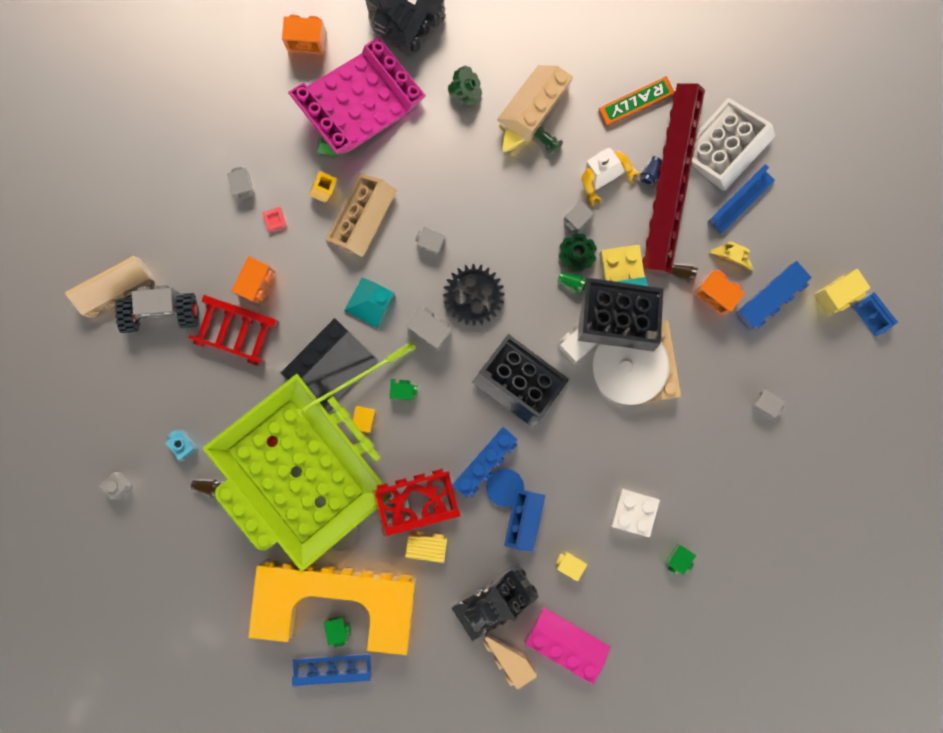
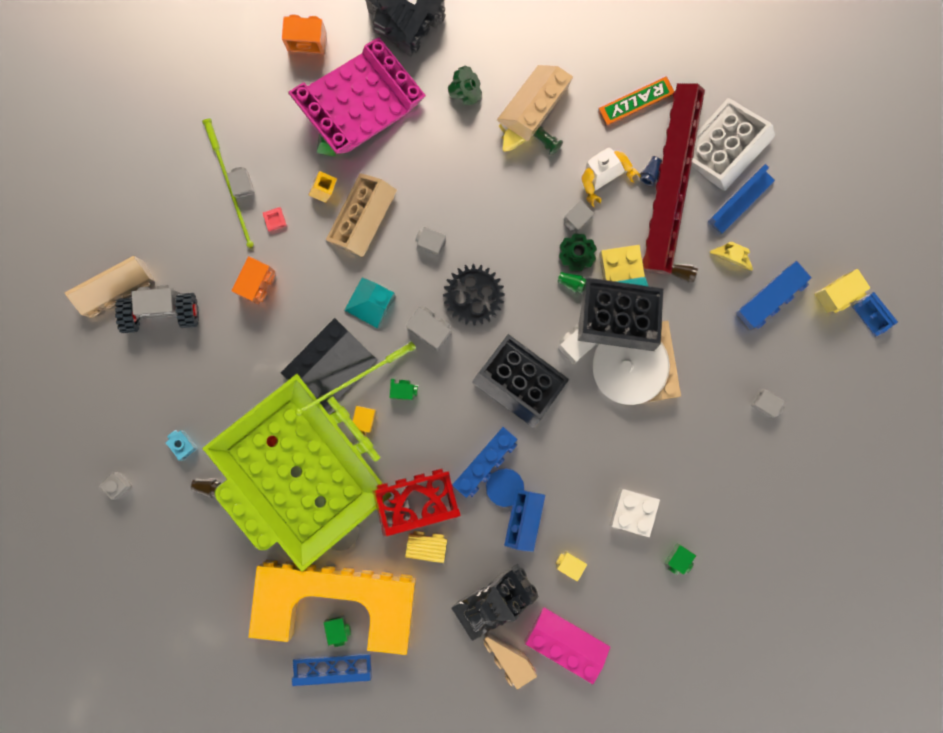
red fence [188,295,279,366] -> none
orange brick [693,270,745,316] -> none
none -> lime piece [202,118,254,248]

